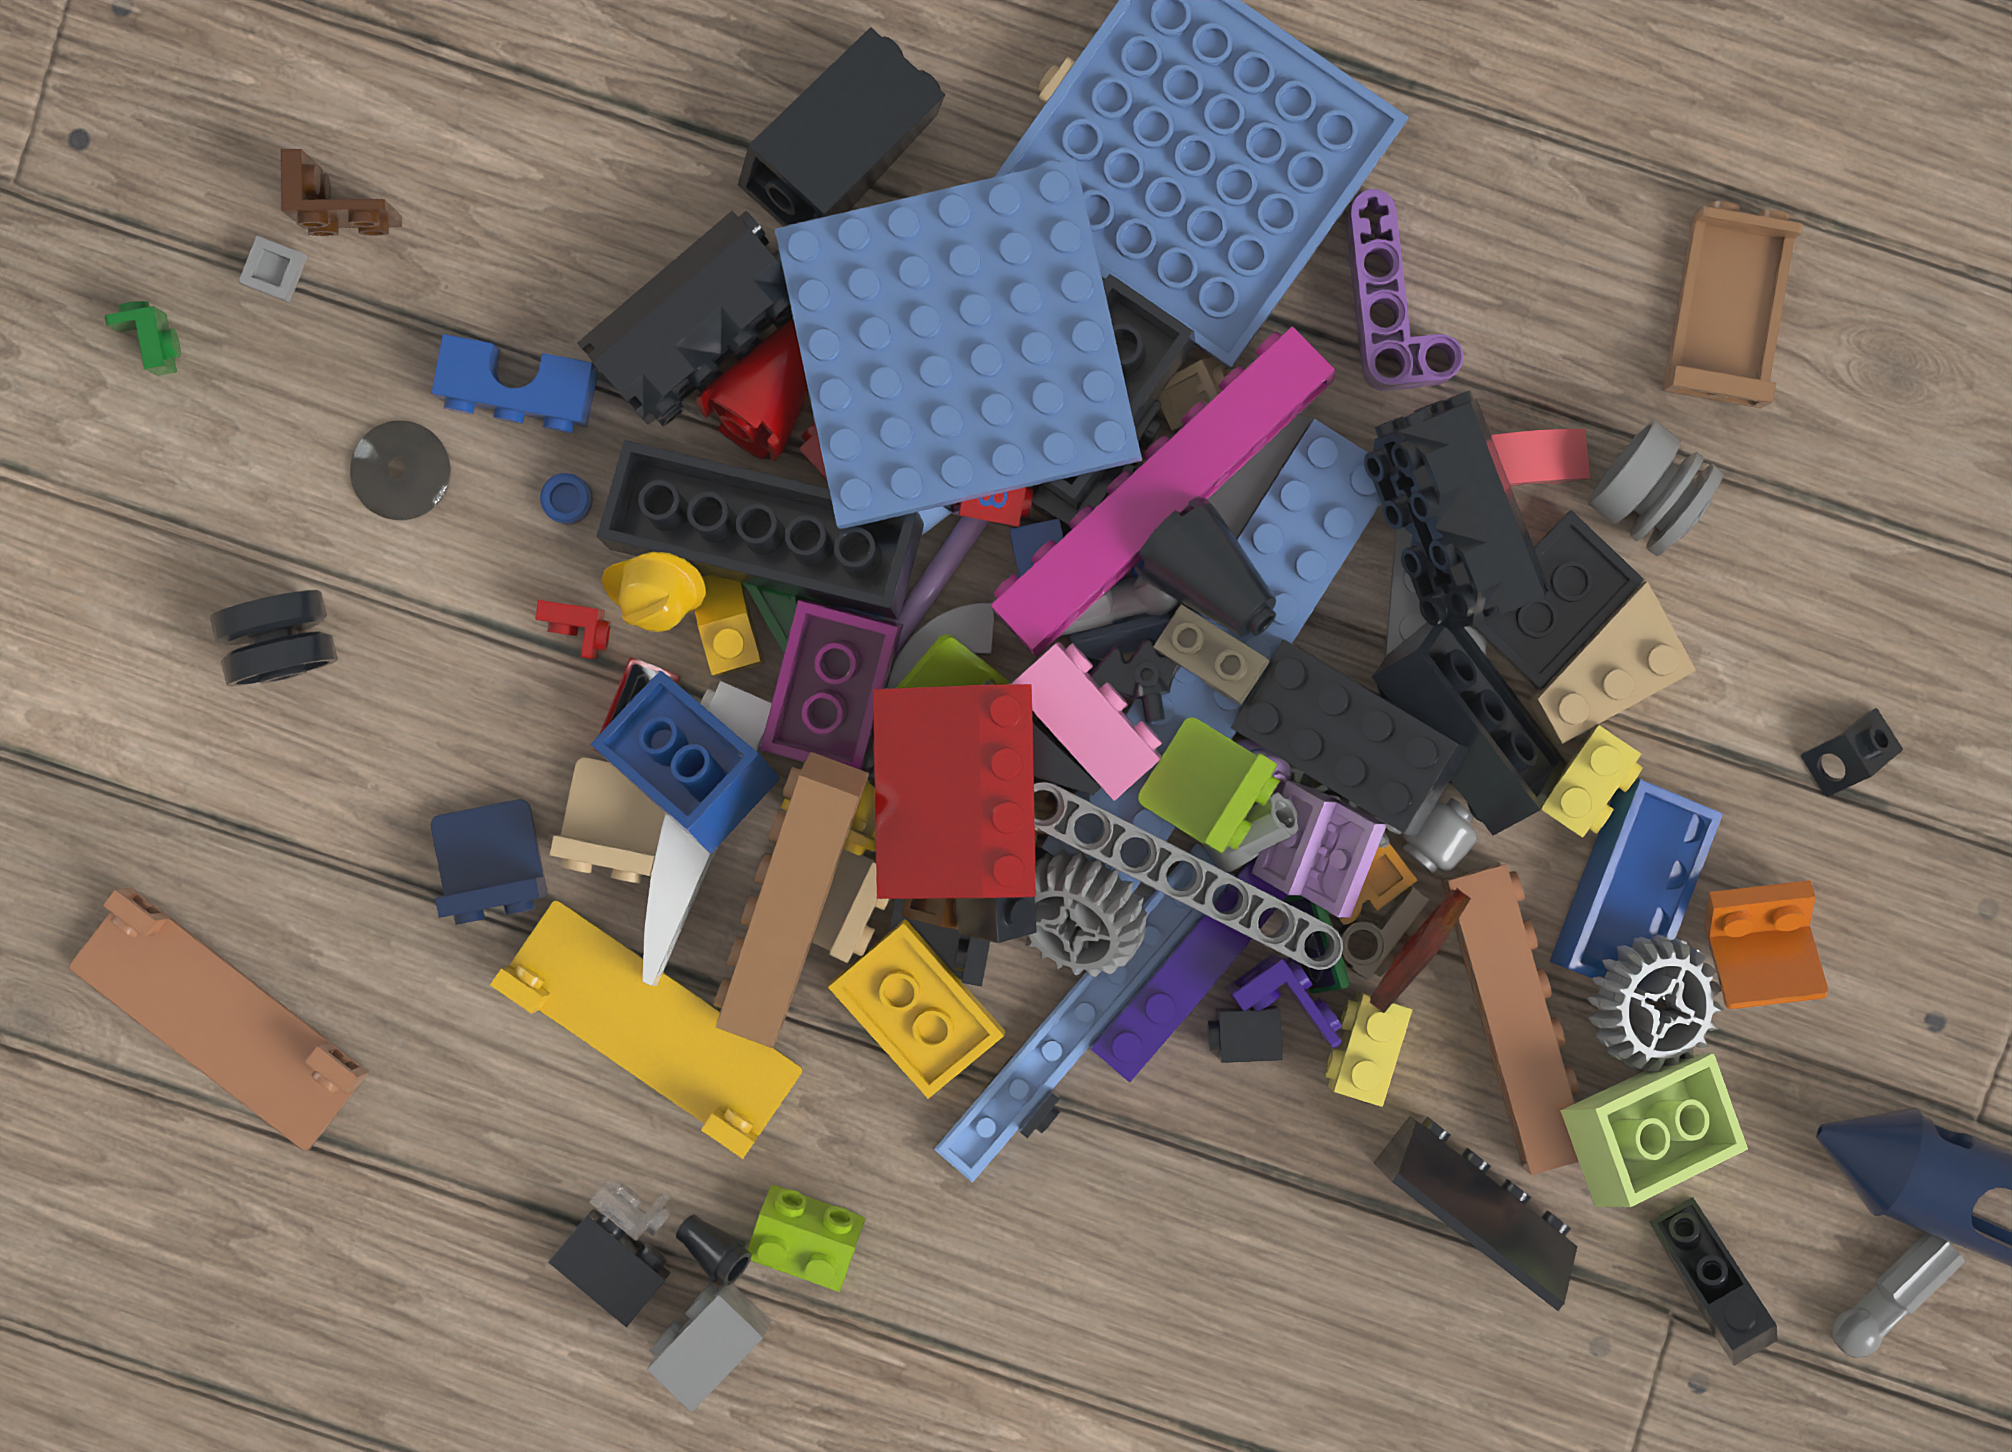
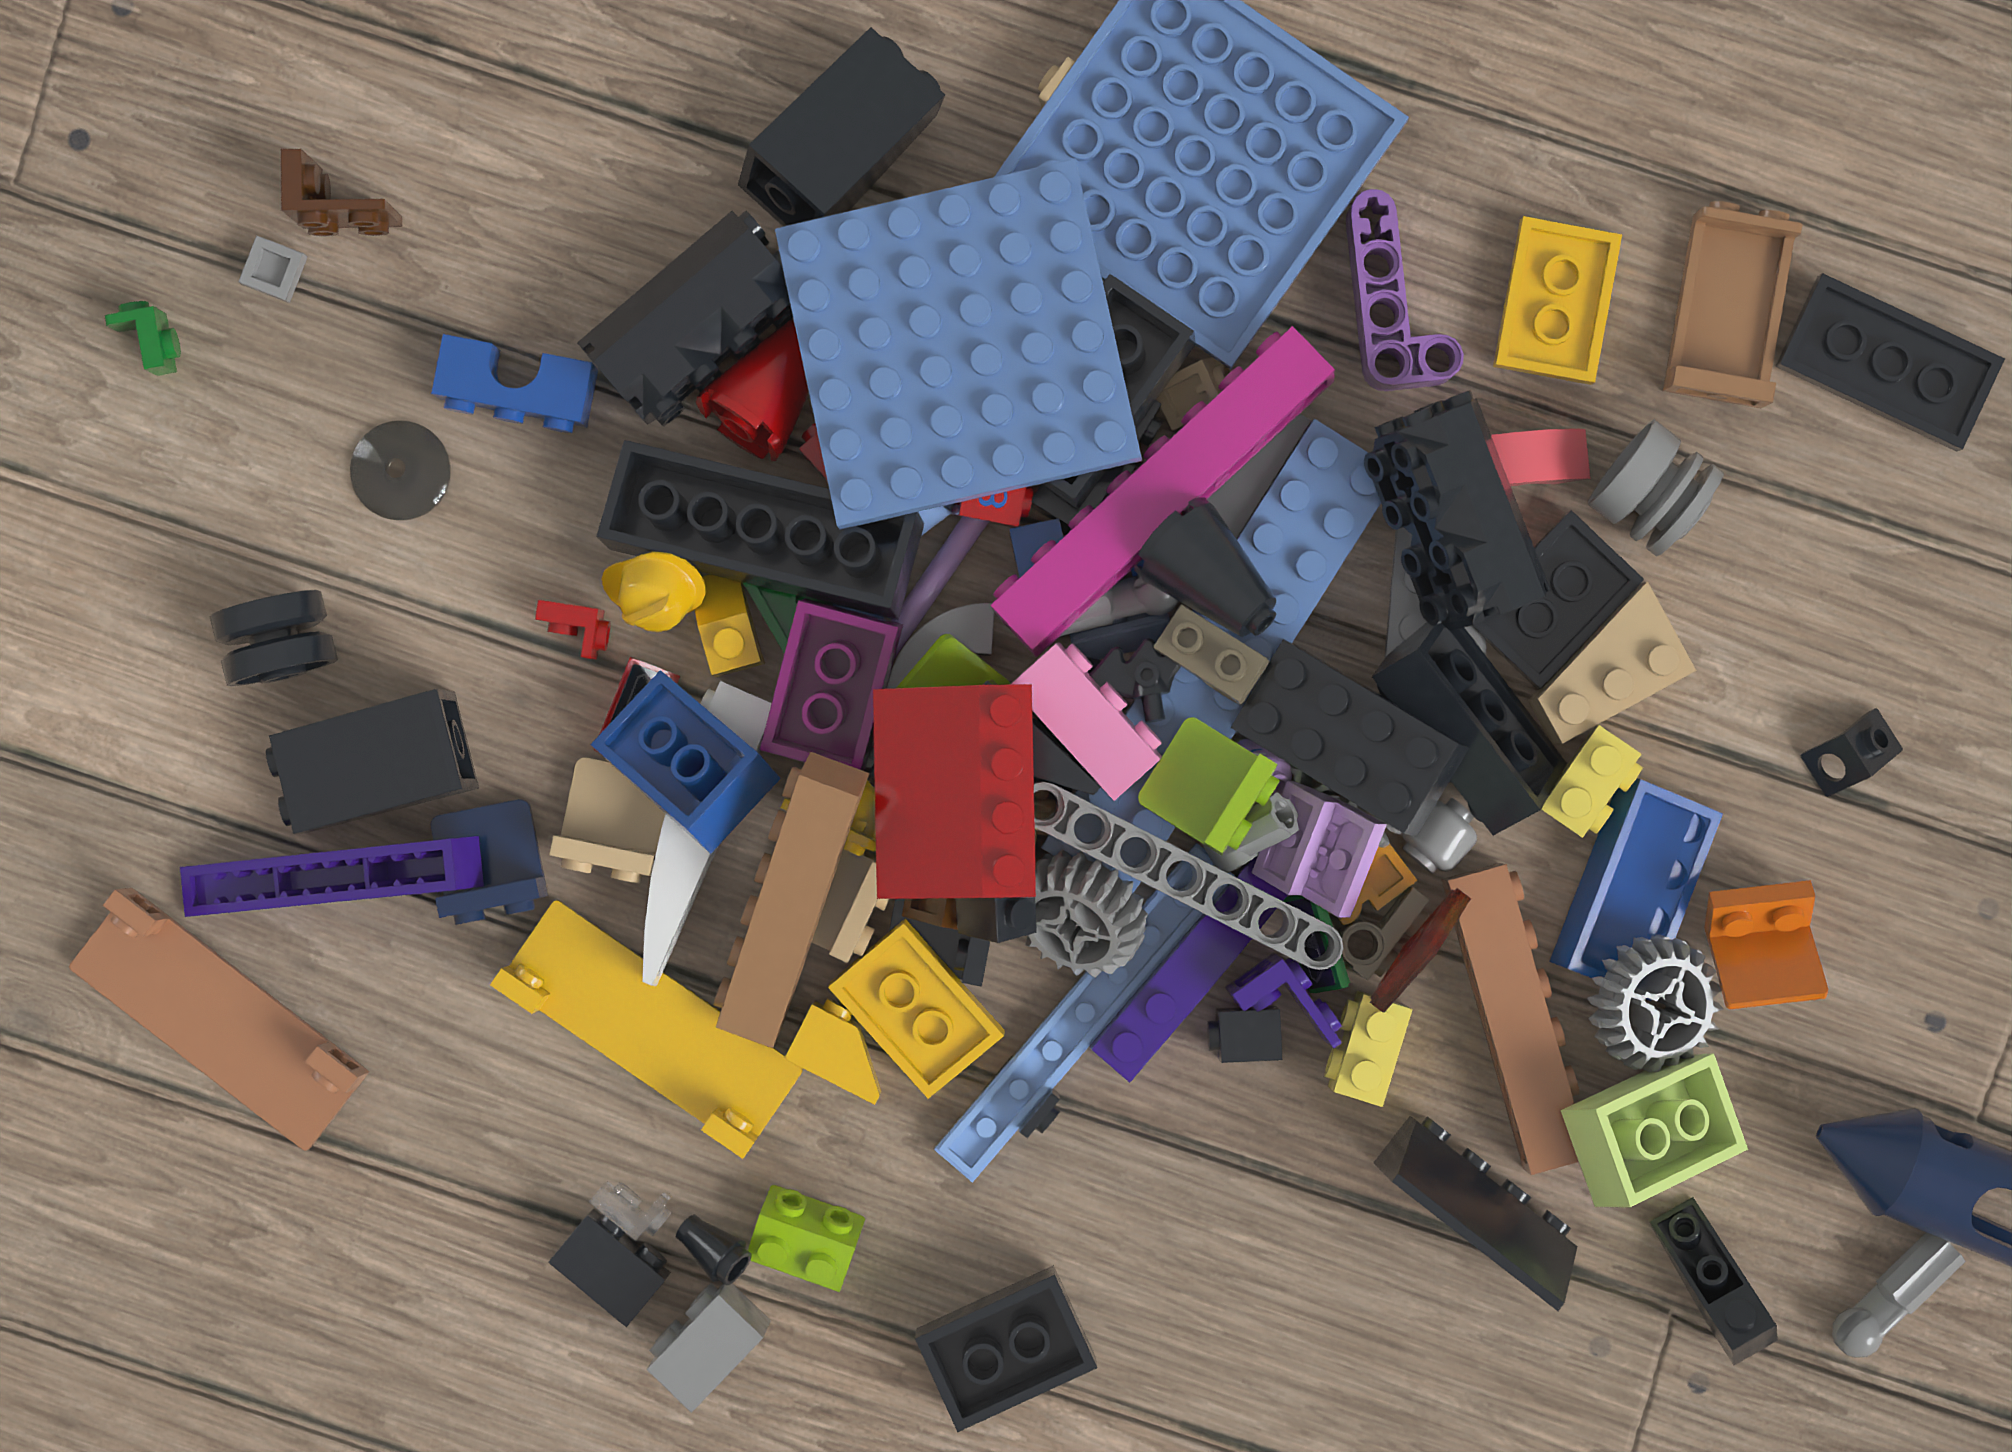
blue tile [540,473,593,525] -> none
none -> dark purple slope [180,836,484,917]
none -> black slope [266,689,479,834]
none -> yellow slope [784,998,881,1105]
none -> black brick [915,1265,1098,1433]
none -> yellow plate [1493,216,1622,385]
none -> black plate [1775,273,2005,452]

